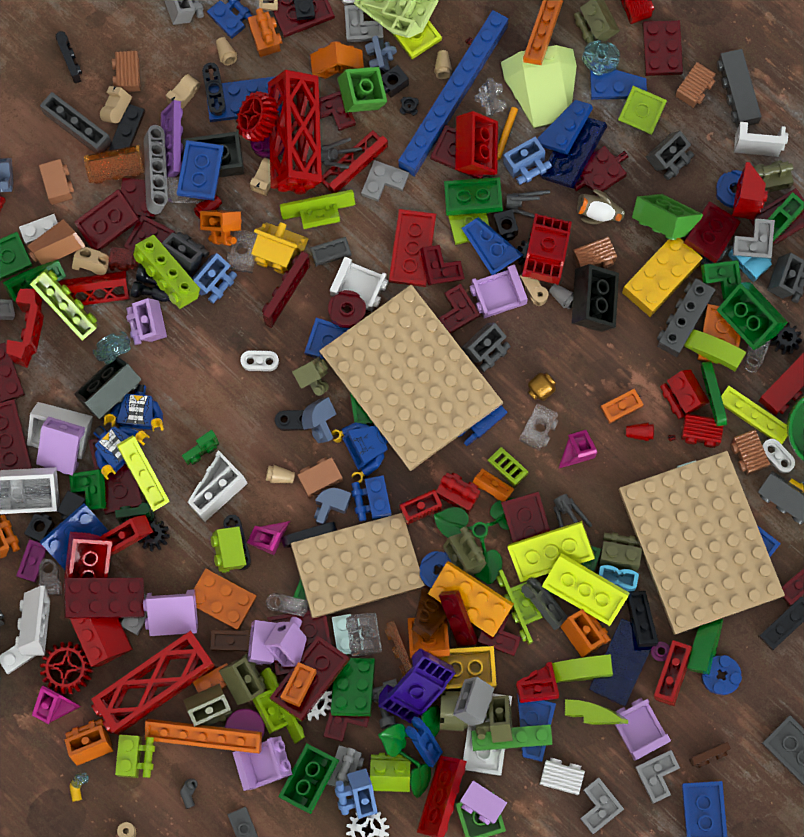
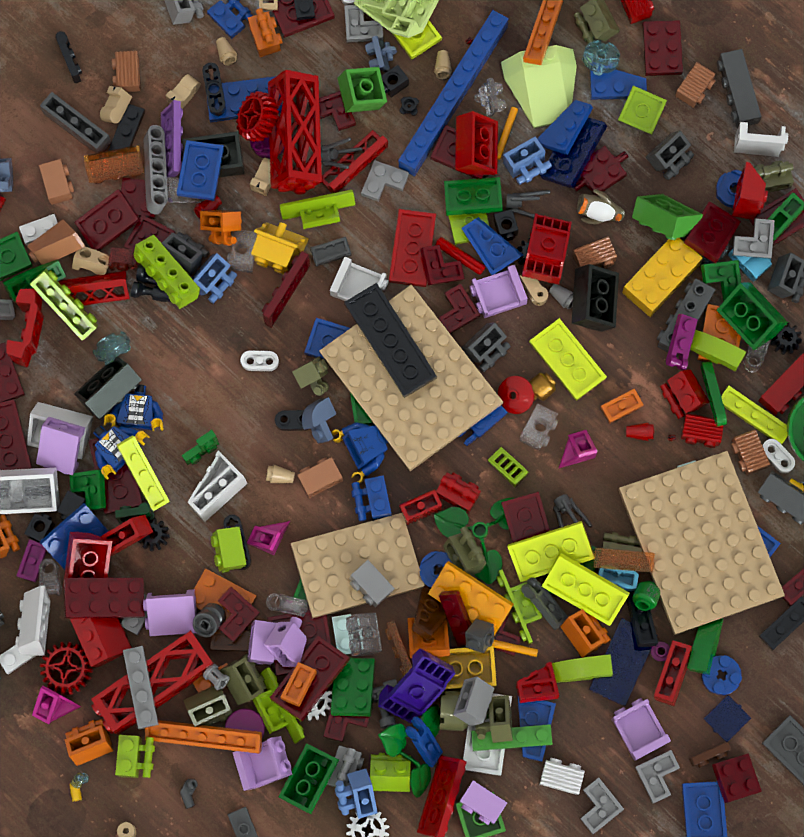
lavender brick [126,298,167,345] -> none
black beam [281,522,337,548] -> none
orange brick [310,41,364,79] -> none
sand blue brick [314,488,352,525] -> none
dark red plate [328,290,366,328] -> none
orange plate [472,469,514,502] -> none
lime slope [565,699,628,725] -> none
none -> light grey plate [123,646,159,729]
none -> dark grey wheel [193,603,226,637]
none -> light grey bush [203,664,230,690]
none -> dark red plate [218,587,260,643]
none -> black plate [344,283,437,398]
none -> light grey brick [349,560,395,608]
none -> red axle [436,237,485,275]
none -> dark grey brick [465,619,494,653]
none -> light orange bar [492,640,538,657]
none -> red dish [498,376,535,414]
none -> neon yellow plate [529,318,607,401]
none -> clear orange plate [593,548,655,573]
none -> green head [632,581,661,611]
none -> magenta plate [666,314,698,370]
none -> clear blue piece [704,695,751,742]
none -> dark red plate [712,753,762,803]

